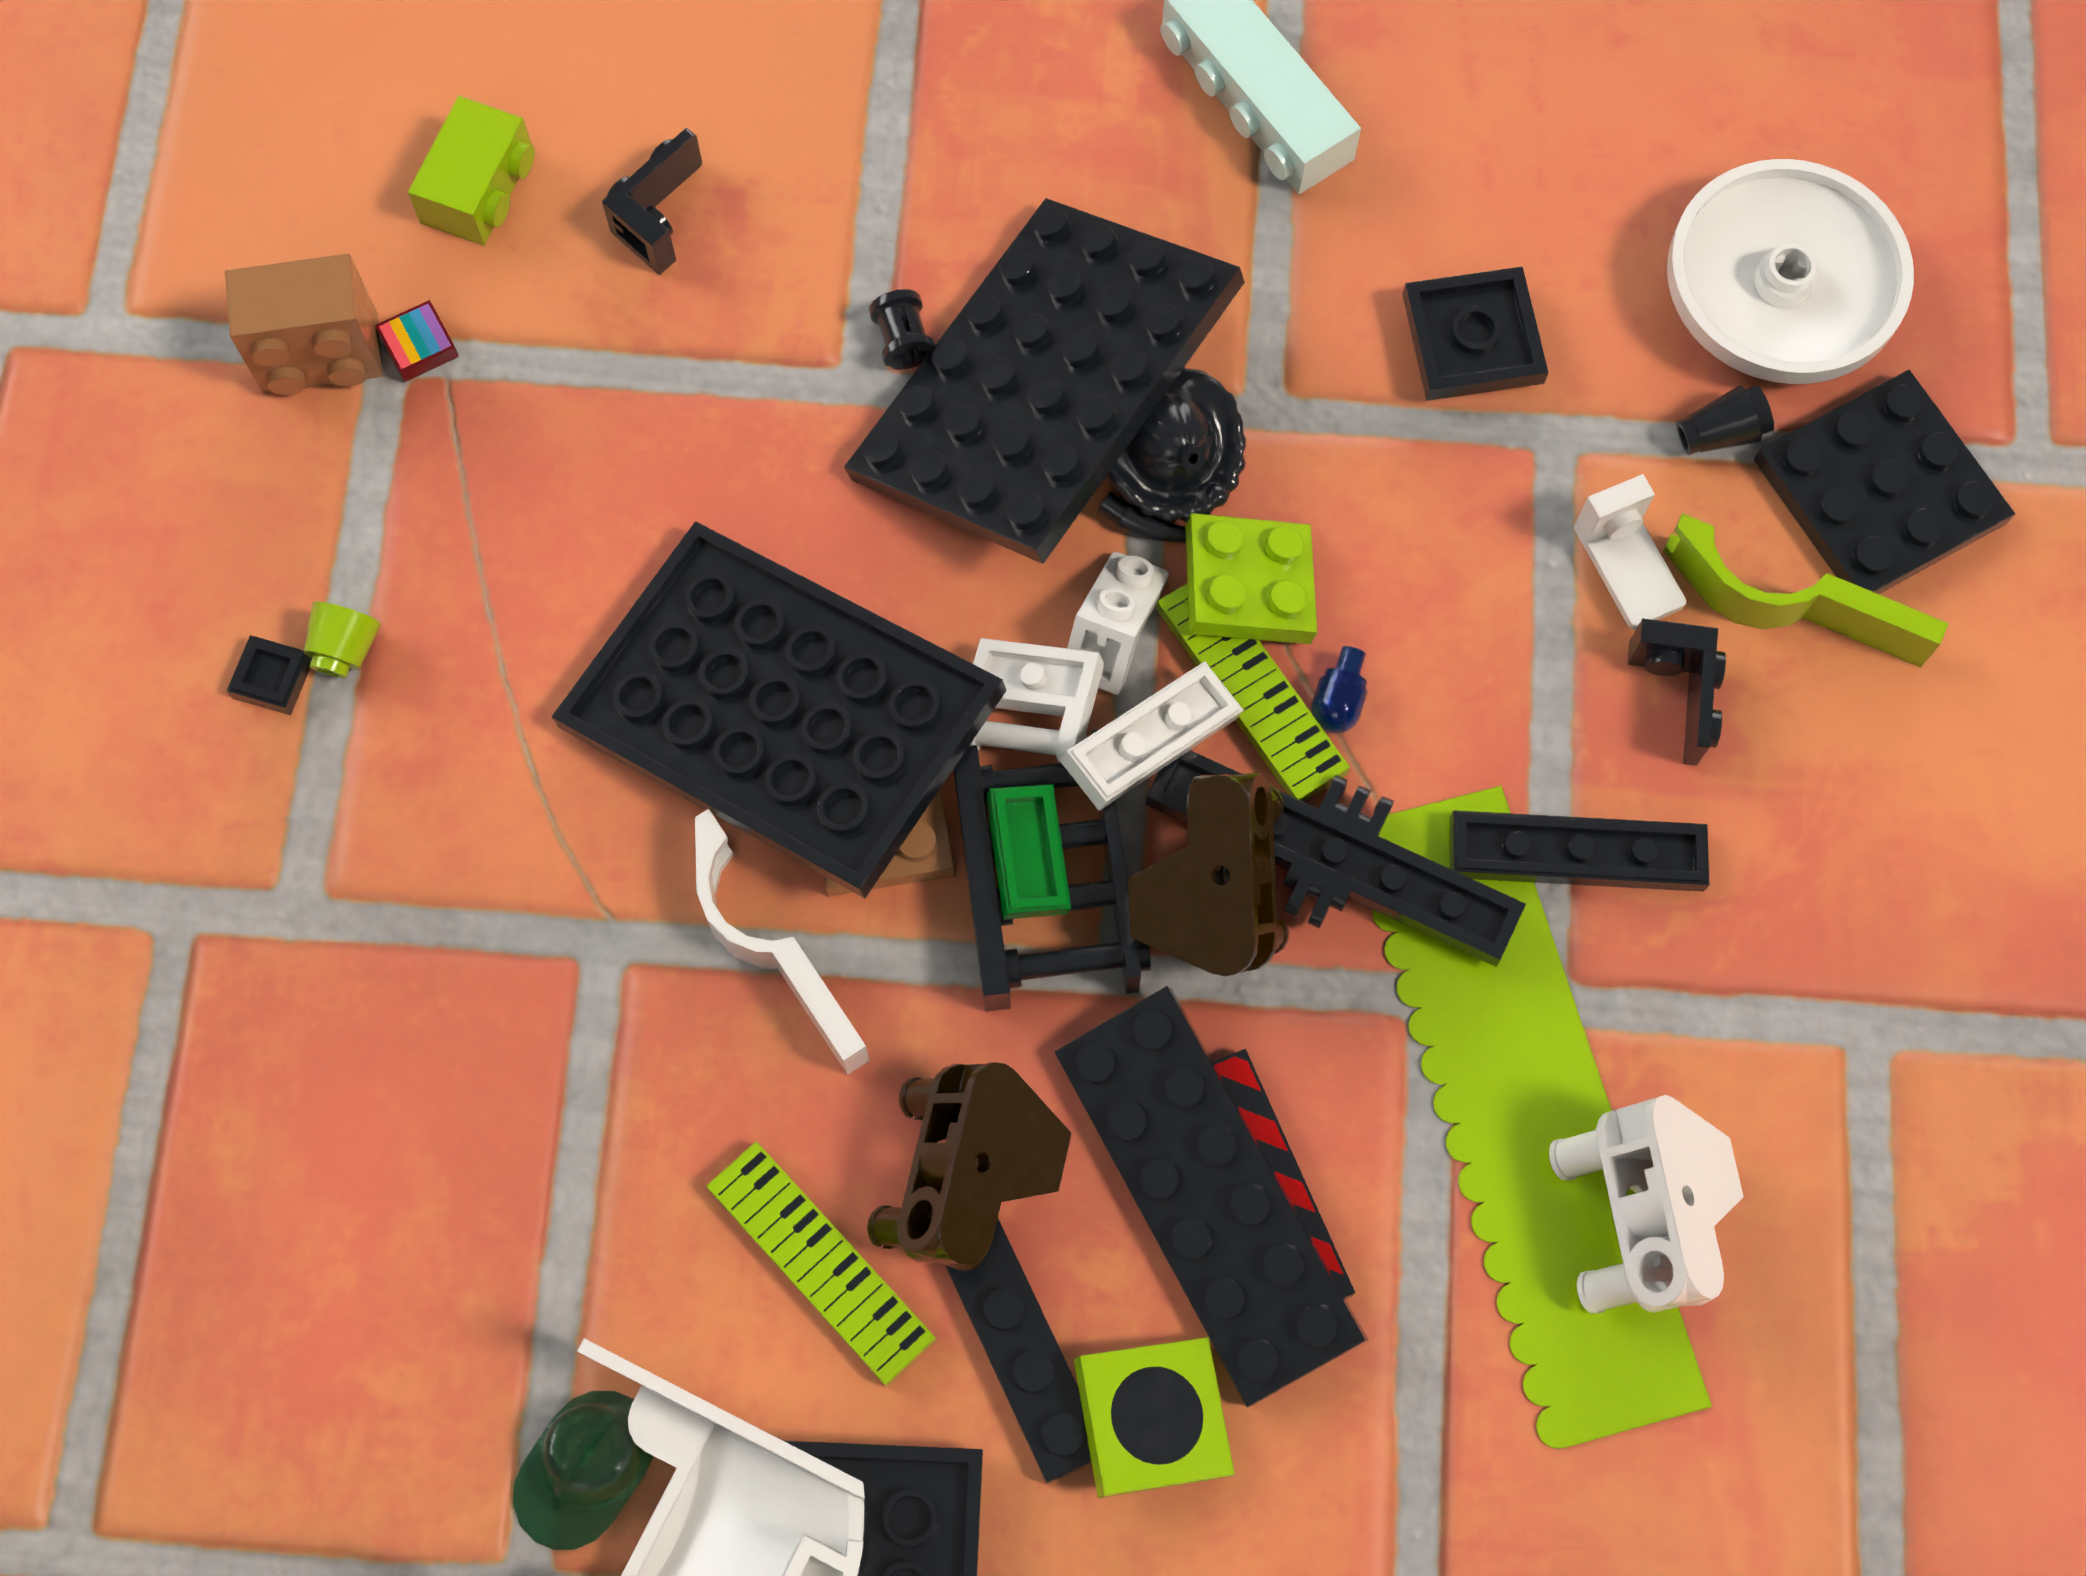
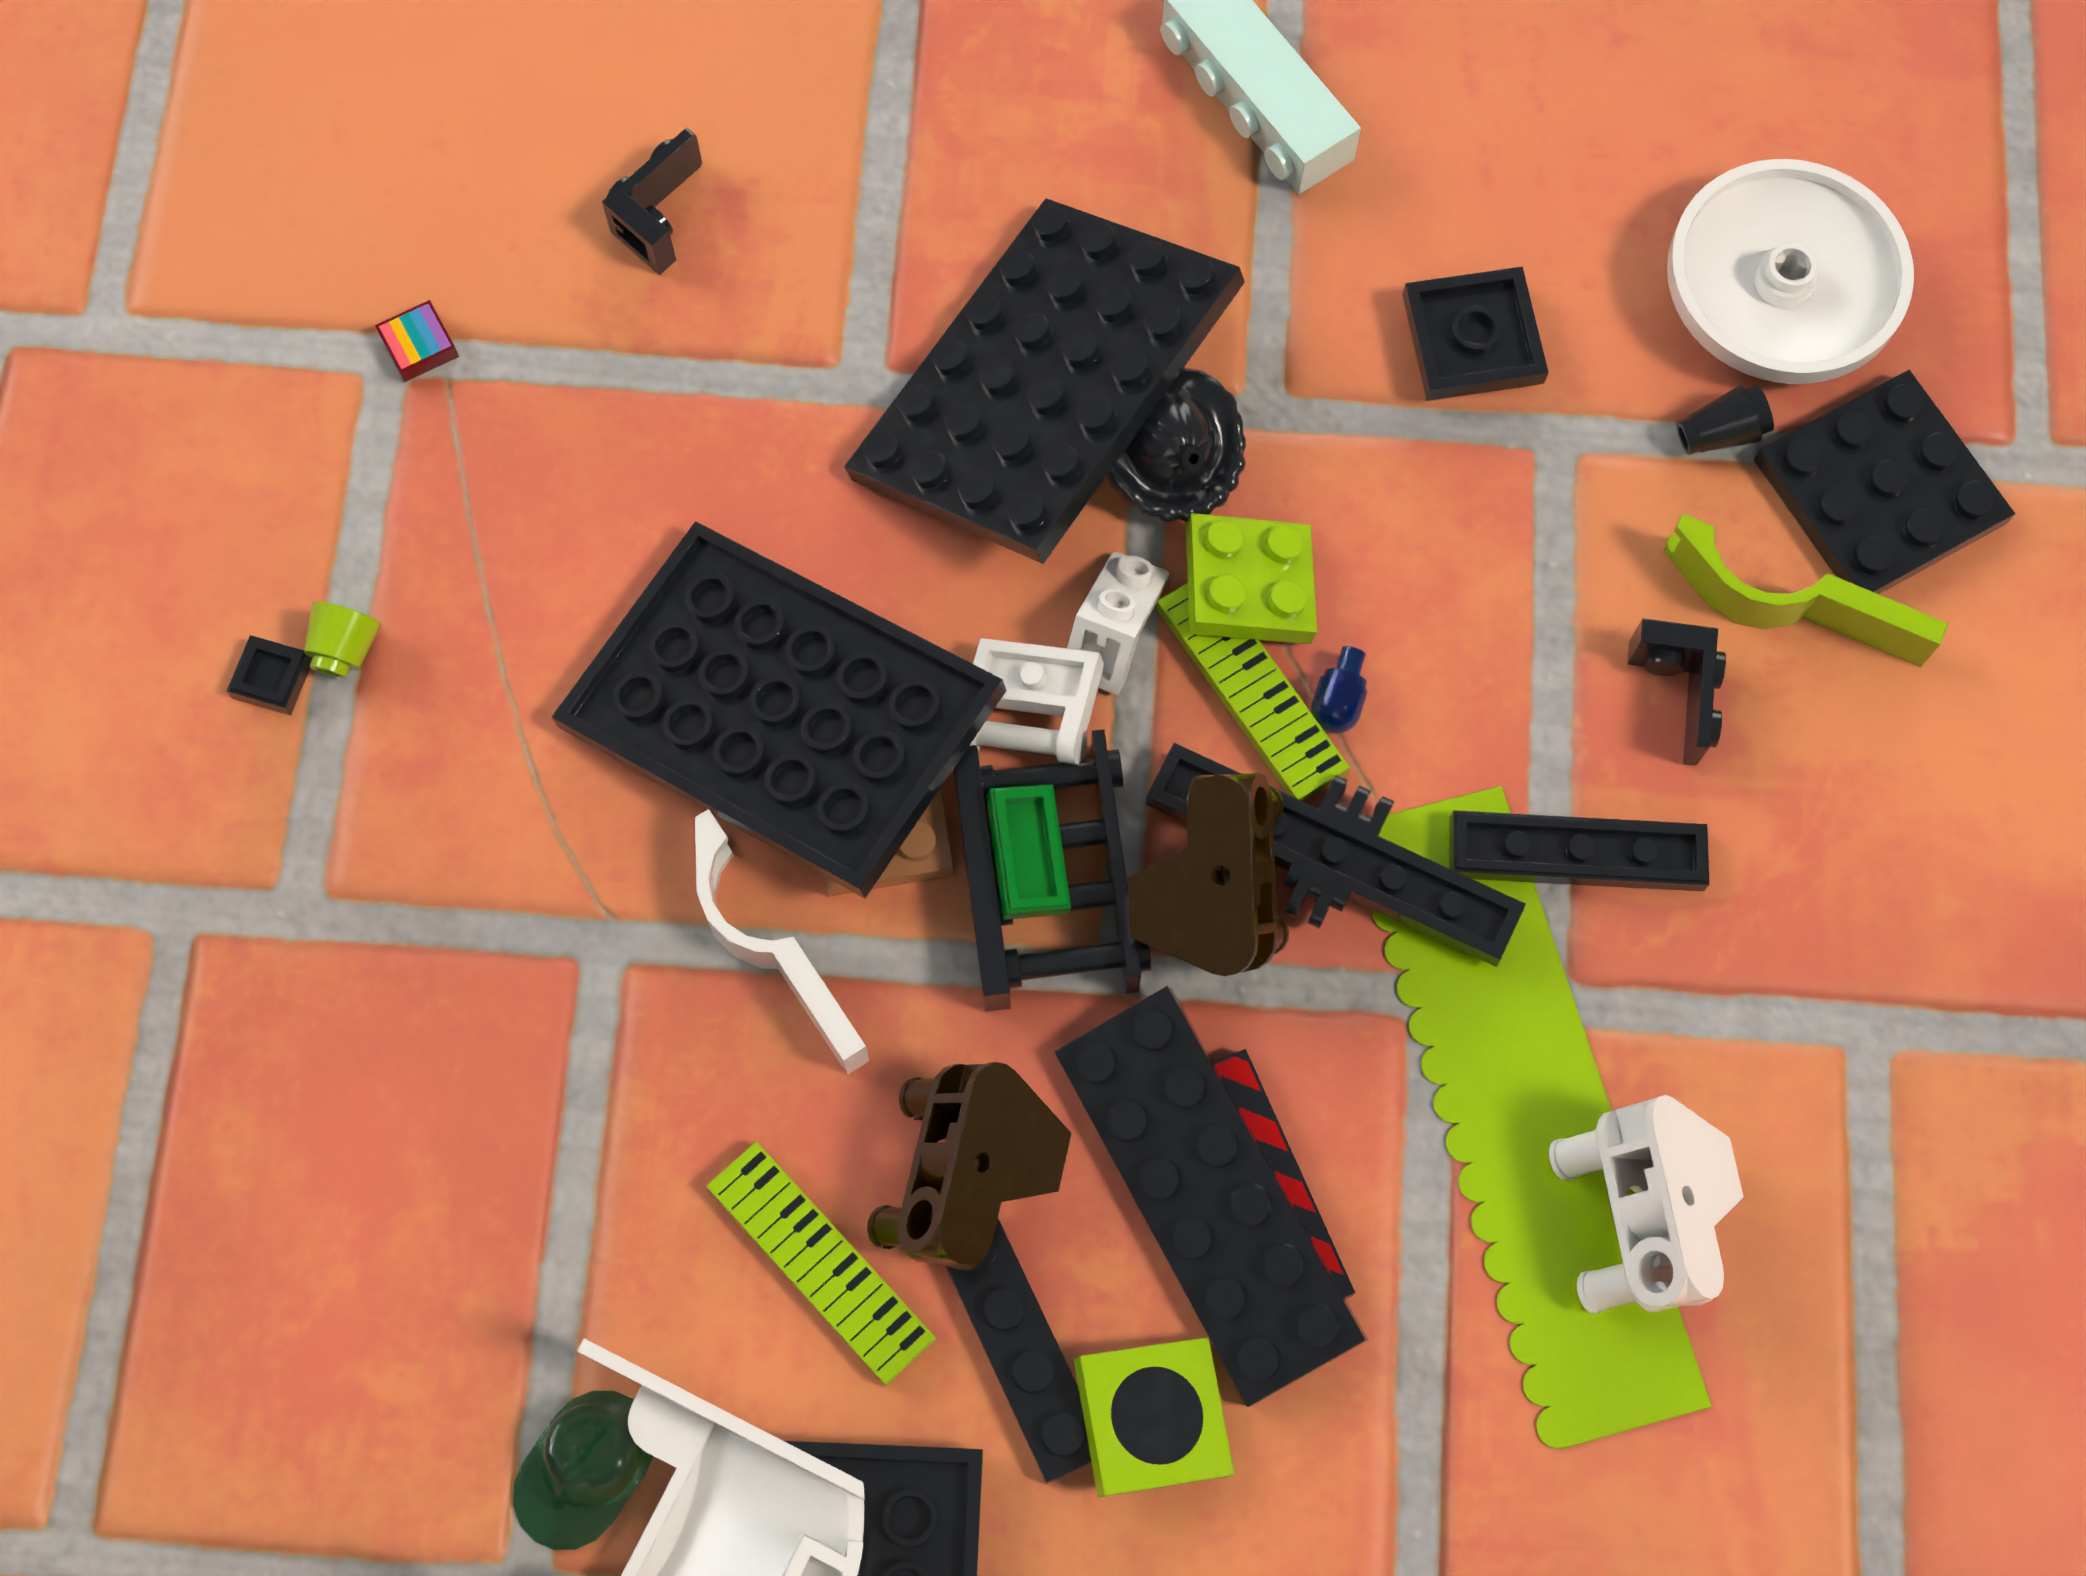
medium nougat brick [225,253,384,395] -> none
lime brick [408,96,535,246] -> none
black bush [869,289,936,370] -> none
white tile [1060,661,1244,811] -> none
black helmet [1097,491,1186,543] -> none
white bracket [1573,474,1686,630] -> none

